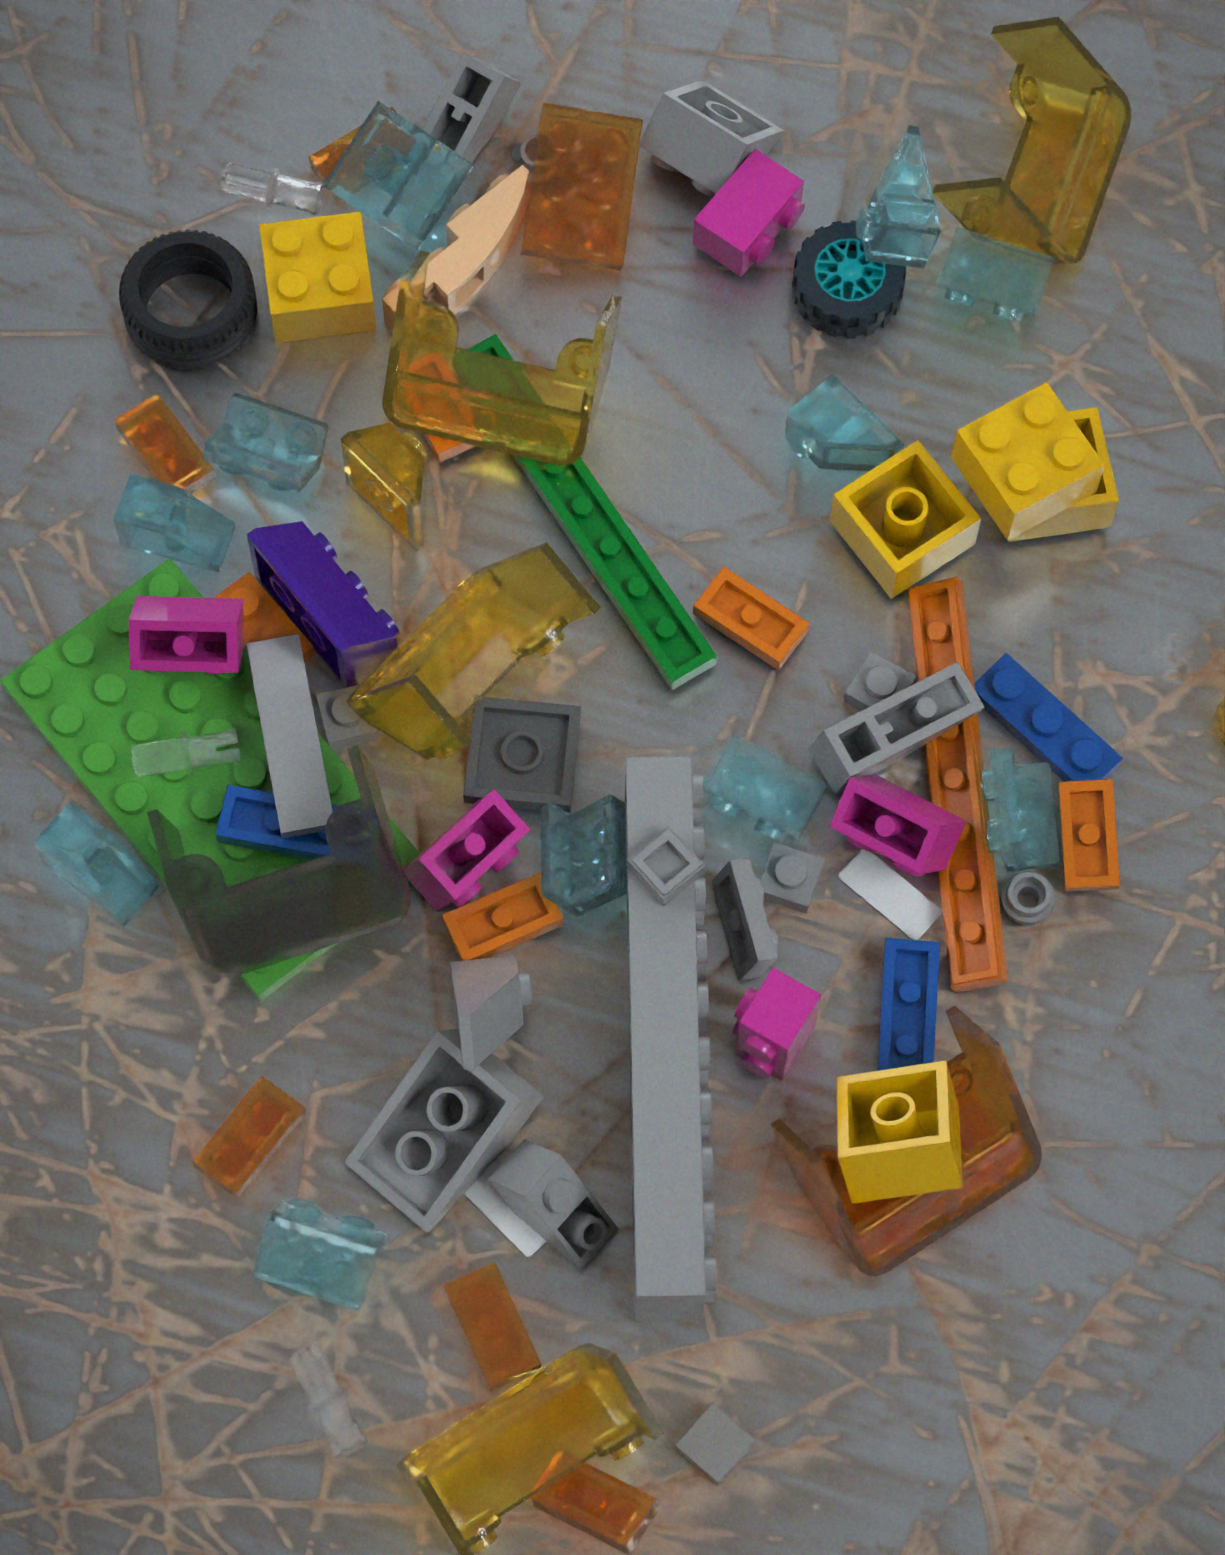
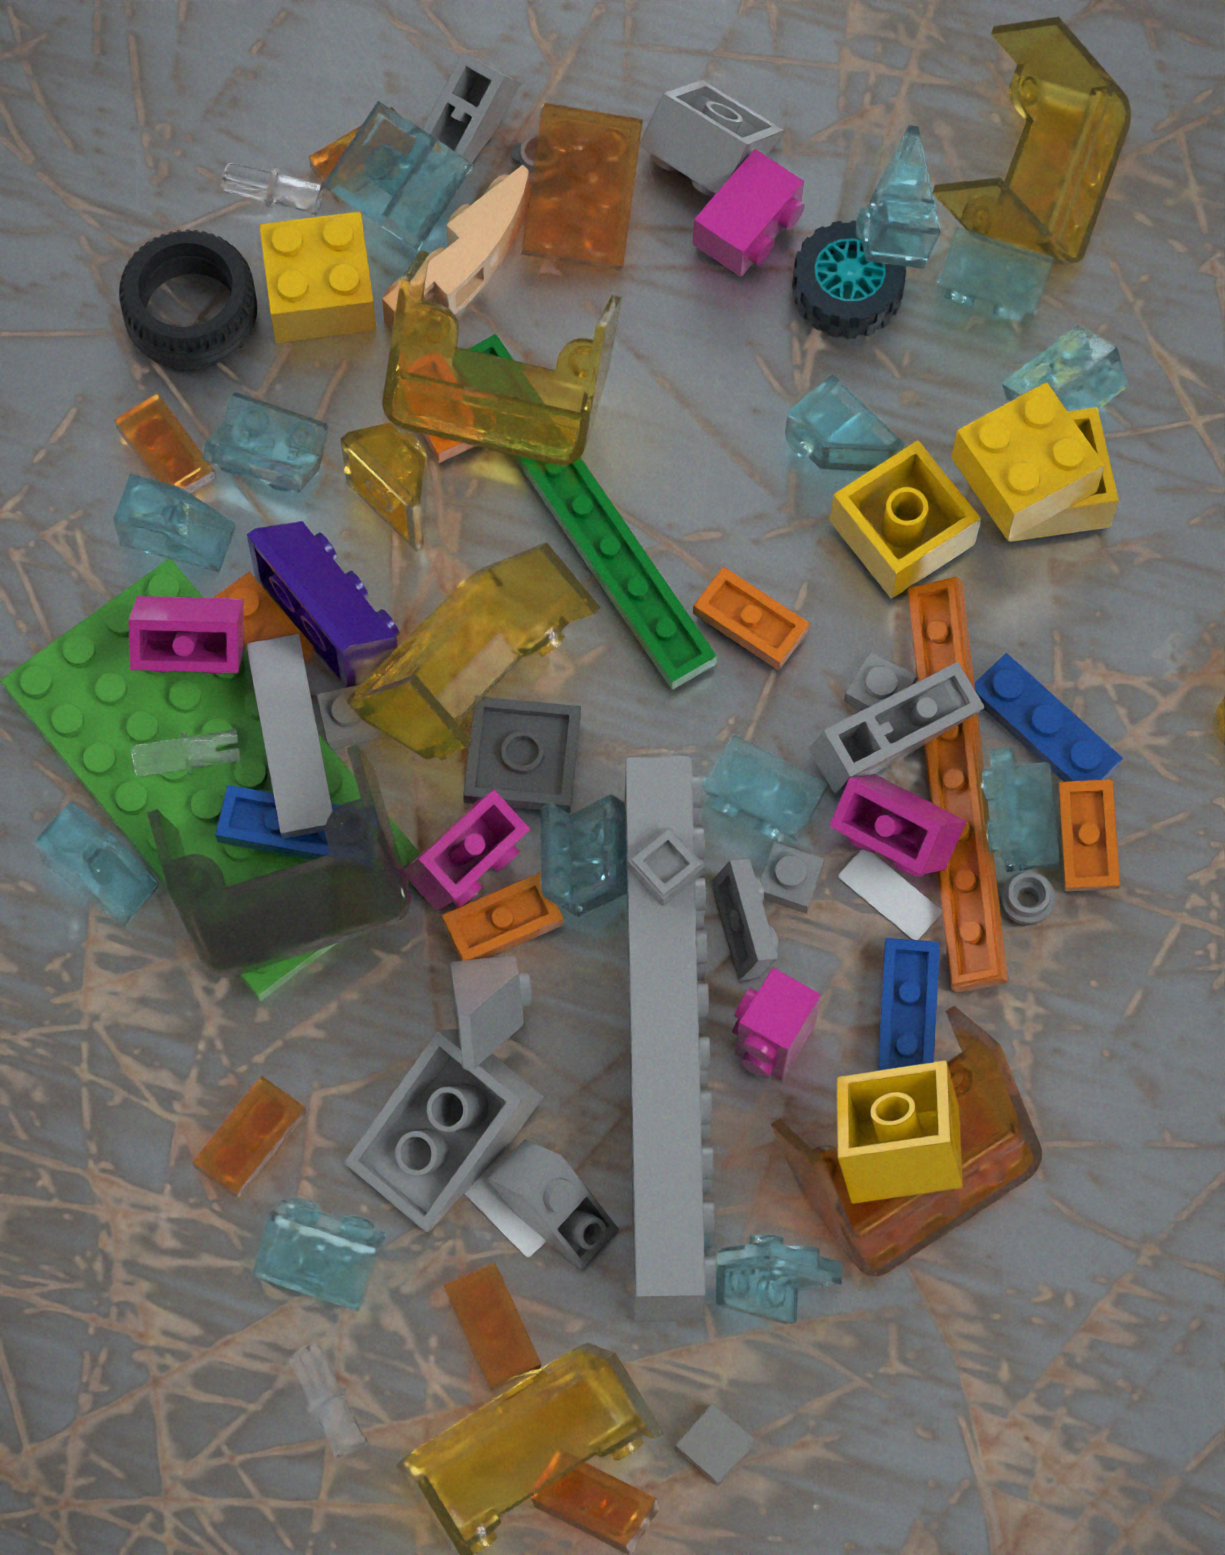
none -> clear light blue bracket [716,1235,842,1324]
none -> clear light blue bracket [1002,325,1128,411]

